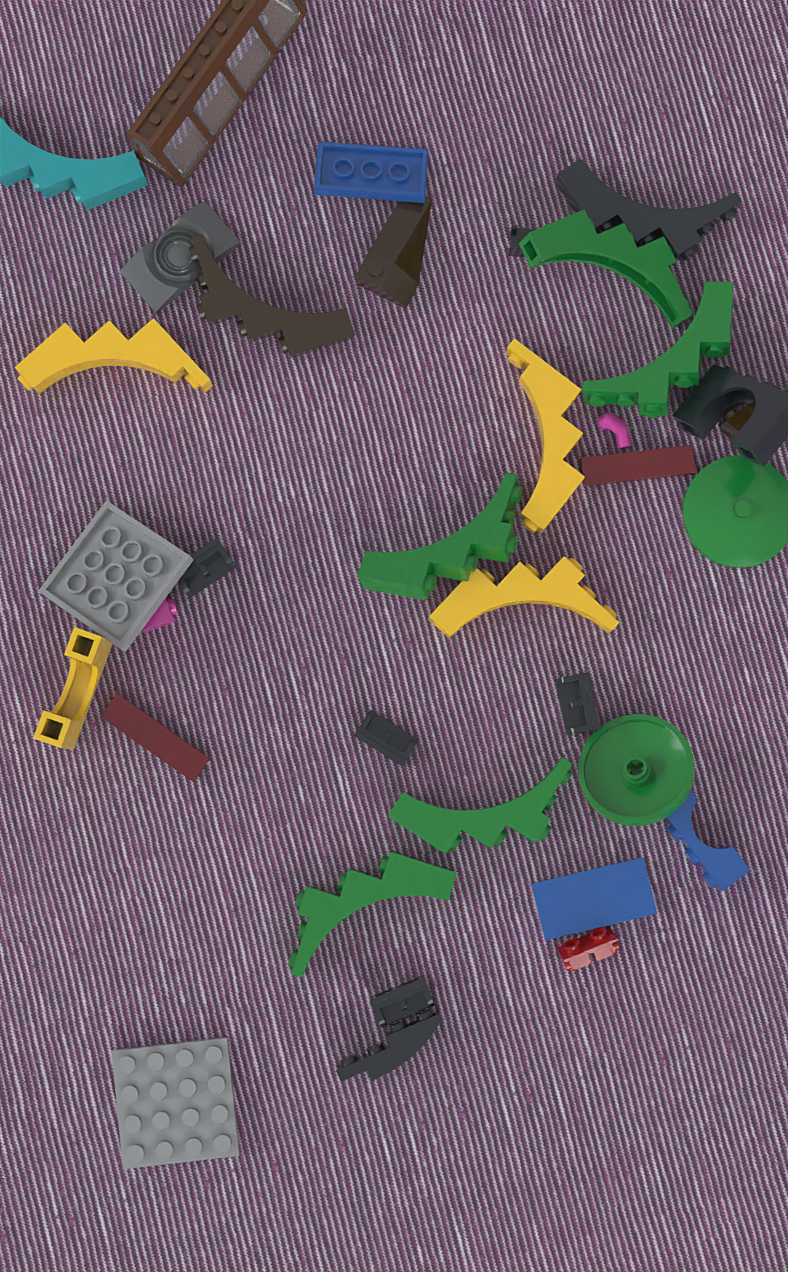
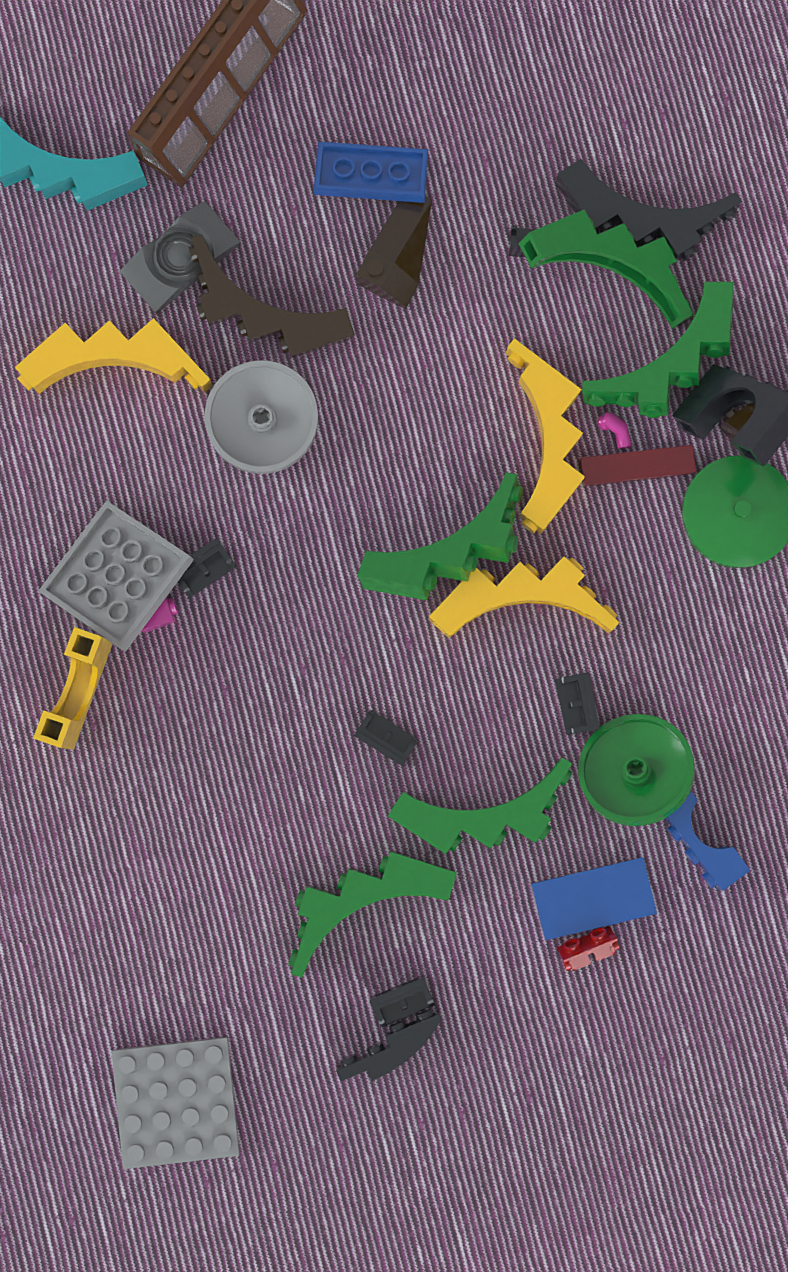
dark red tile [100,693,210,782] -> none
none -> light grey dish [205,360,318,474]

